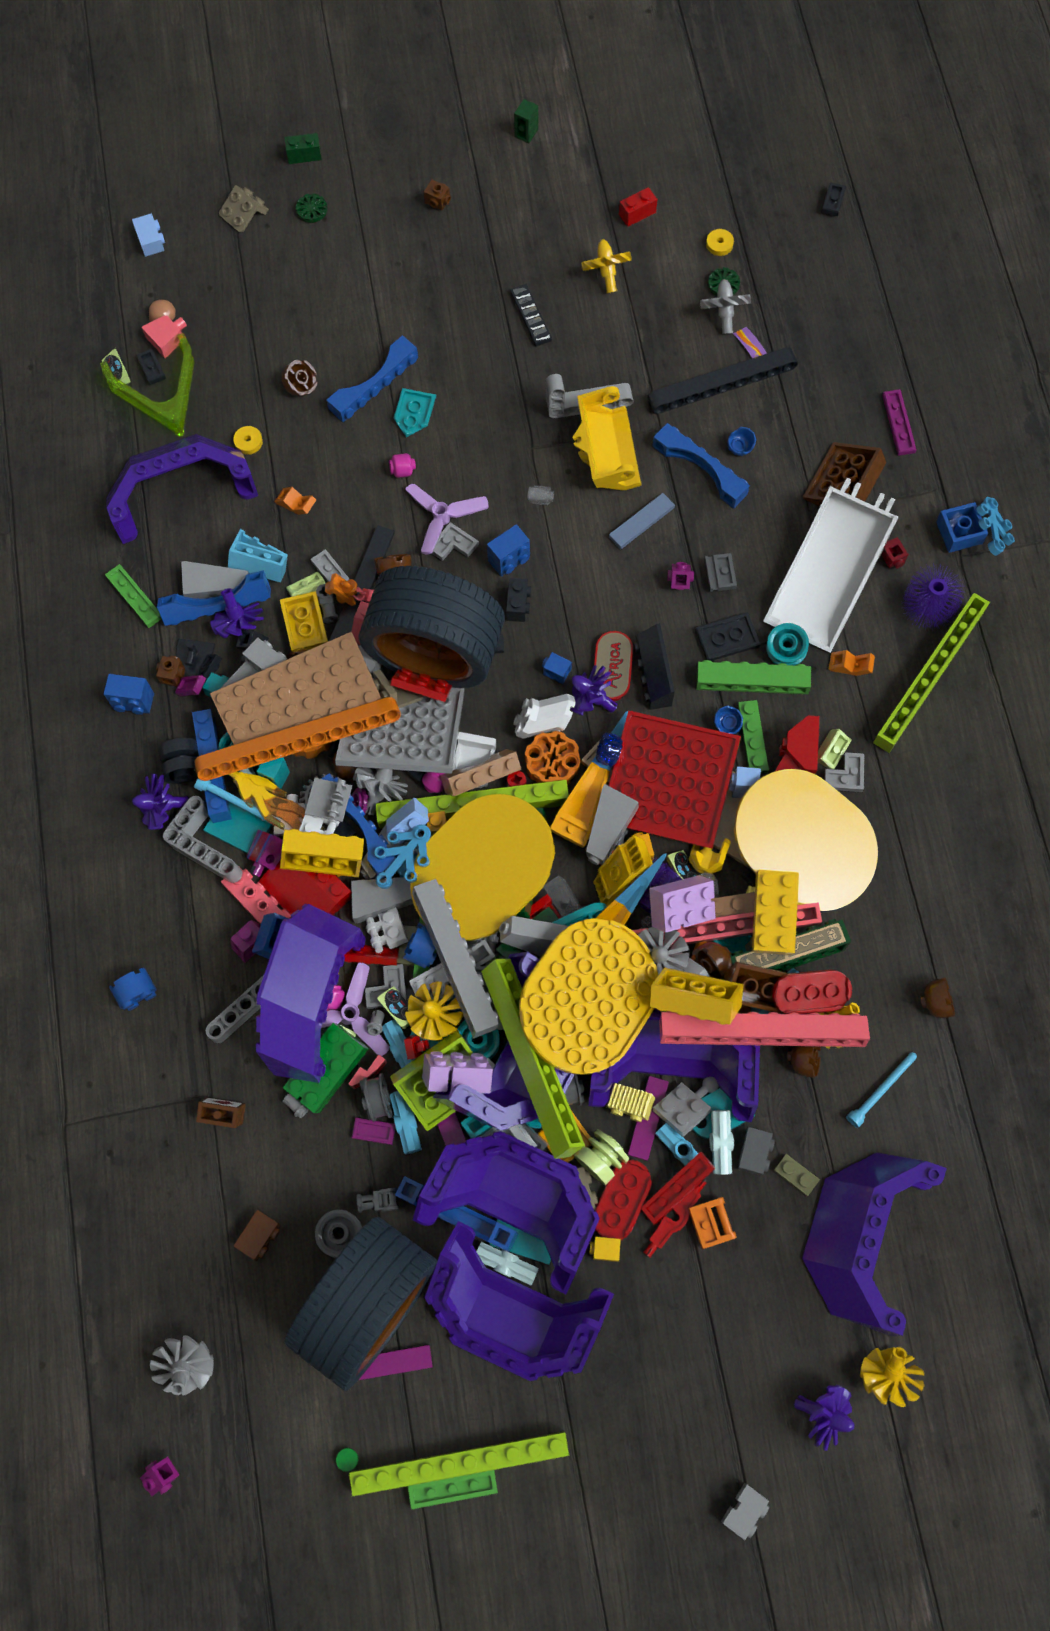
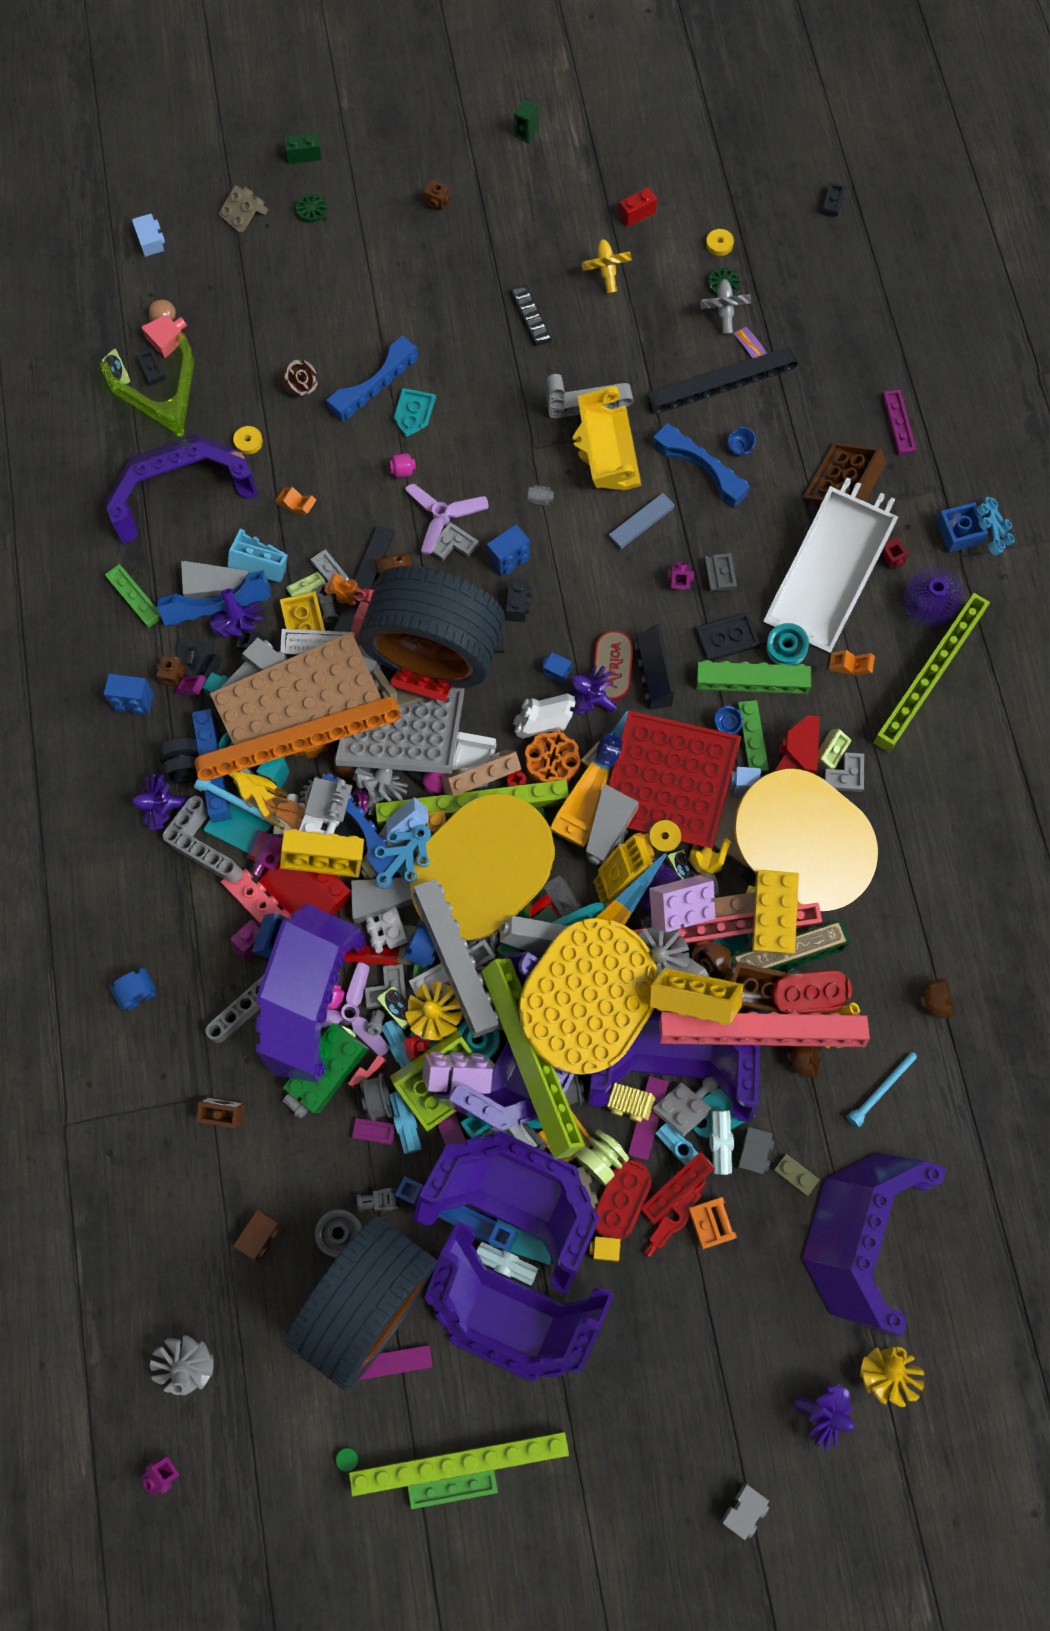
none -> white sticker [281,629,355,654]
none -> yellow piece [650,820,681,852]

